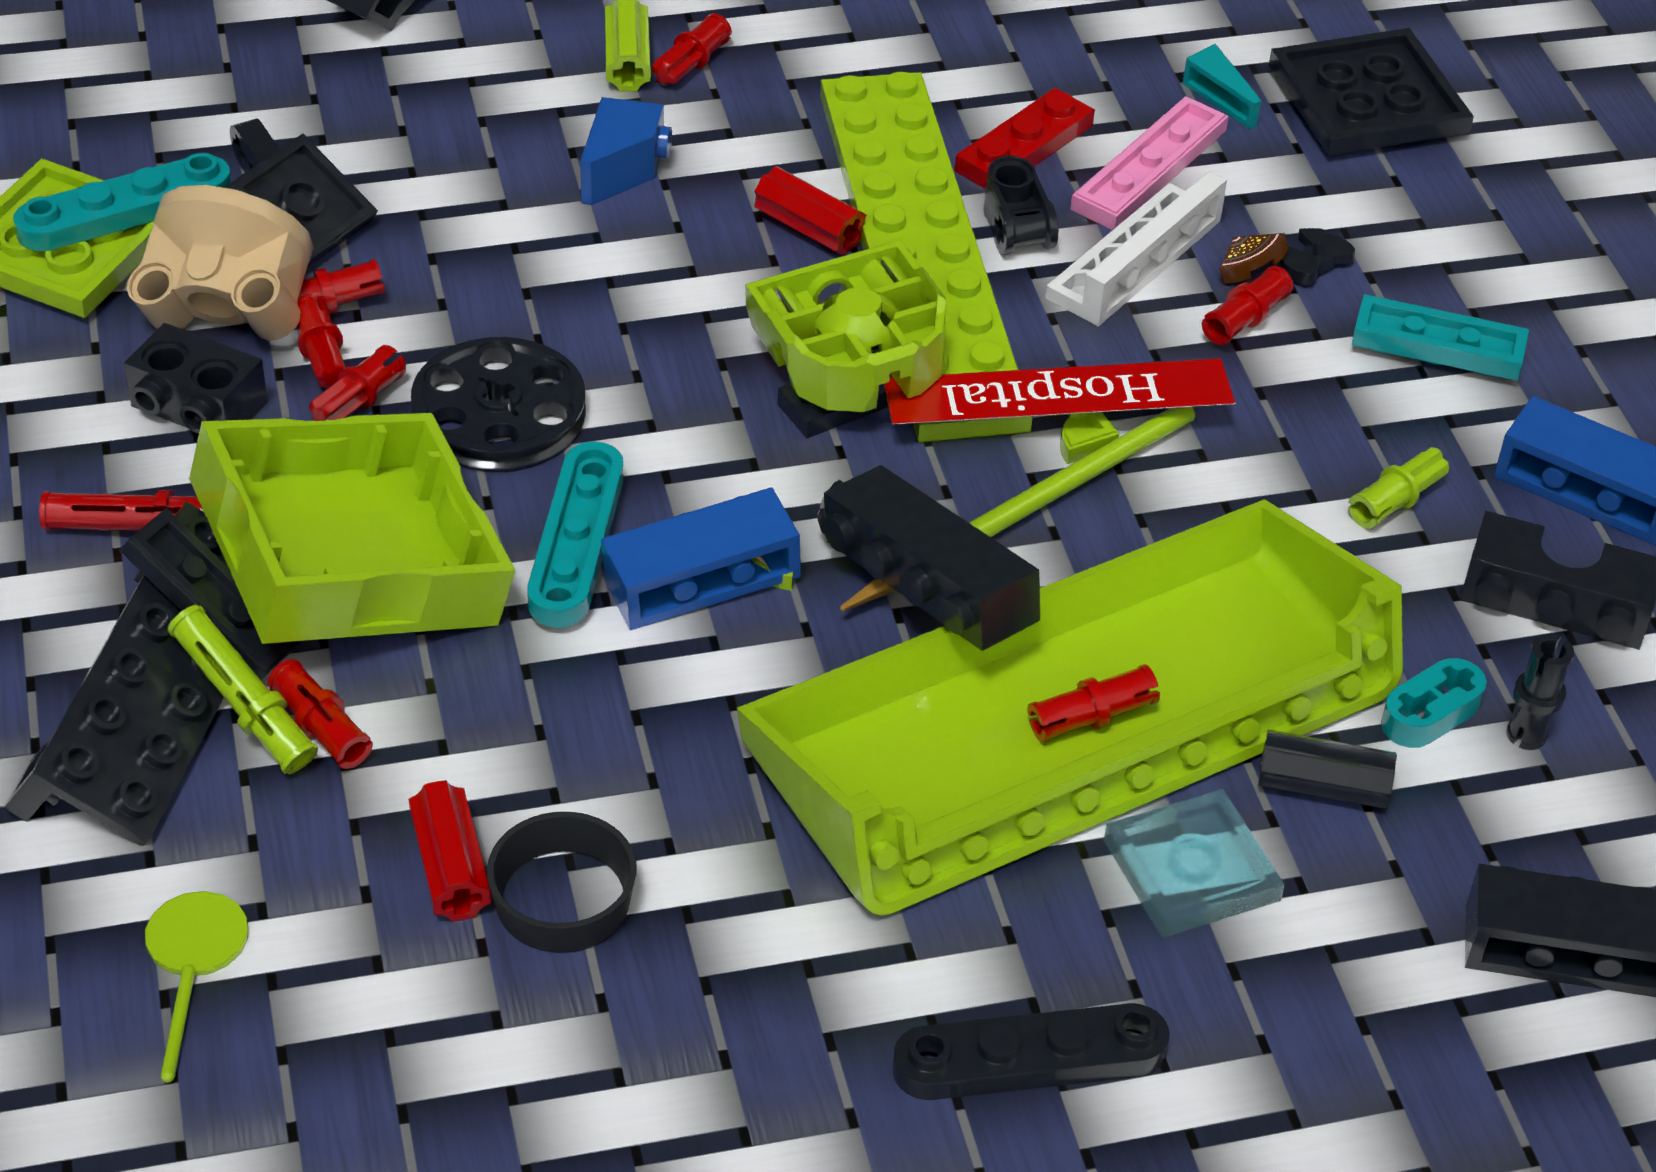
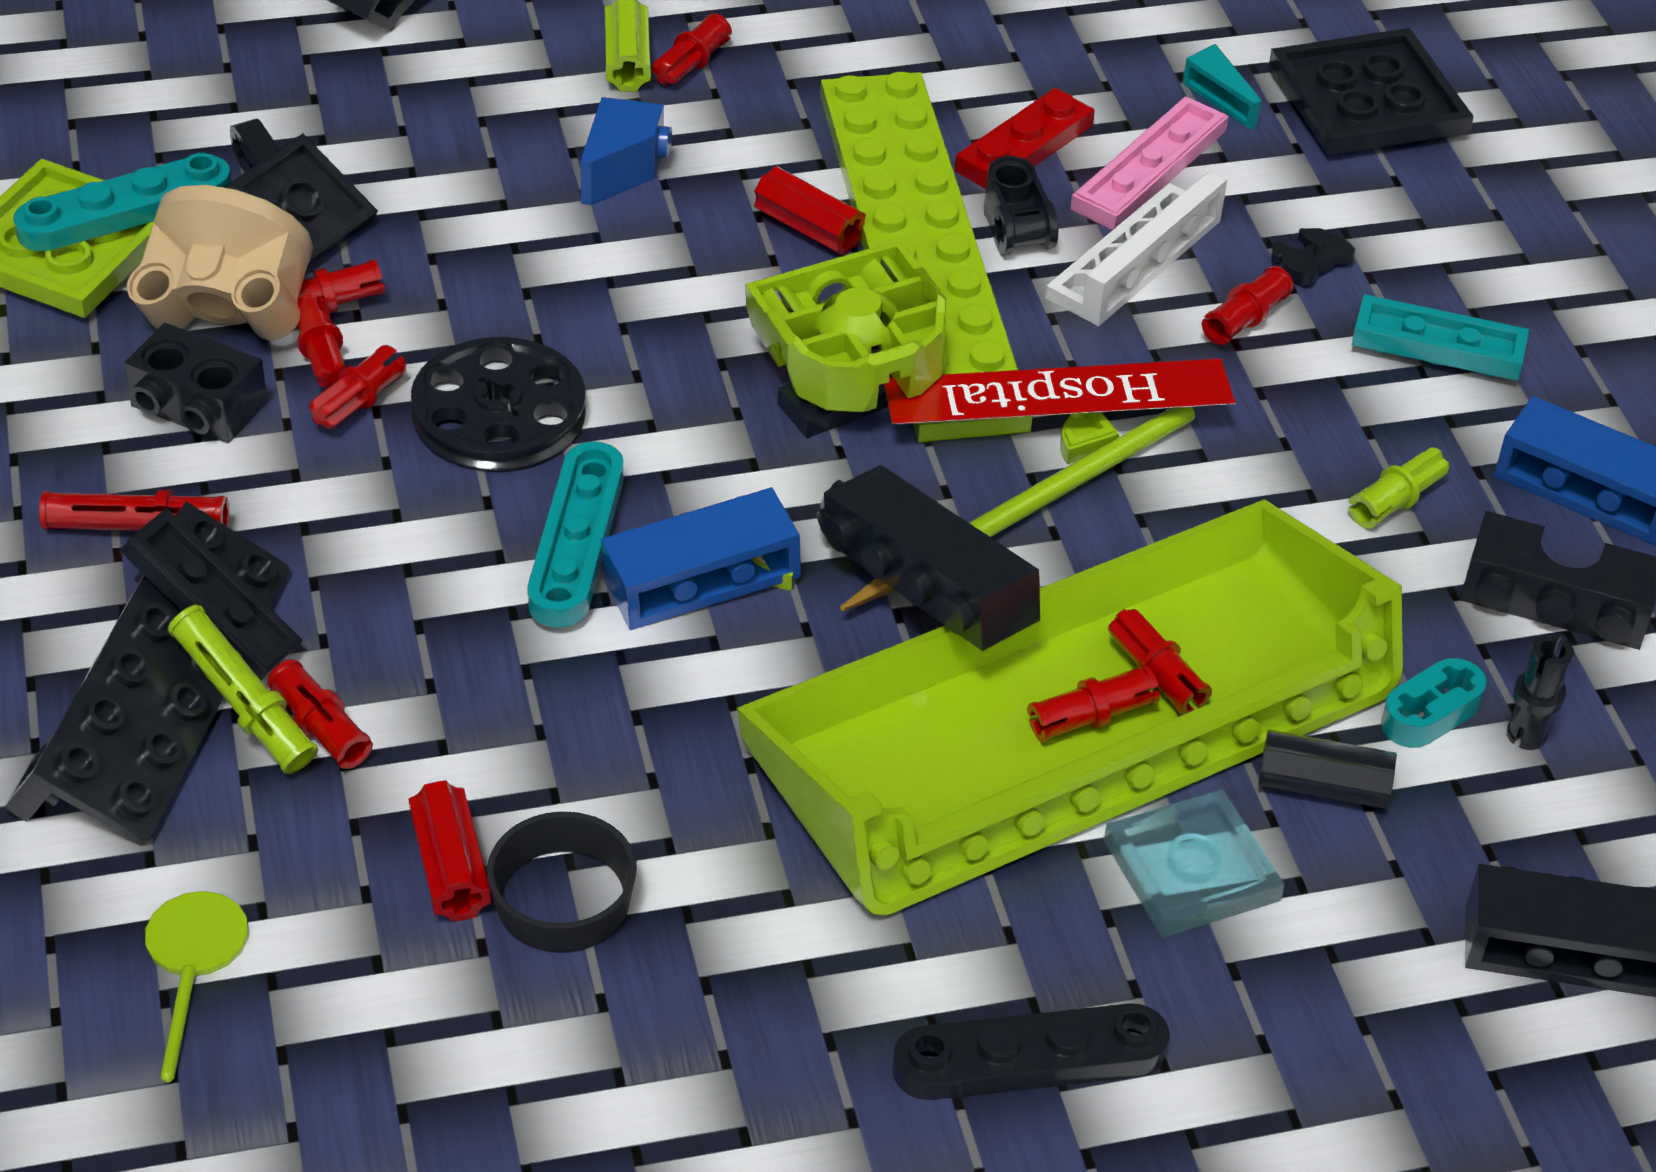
lime tile [189,413,516,644] -> none
reddish brown tile [1220,233,1289,284] -> none
none -> red axle [1108,609,1212,716]

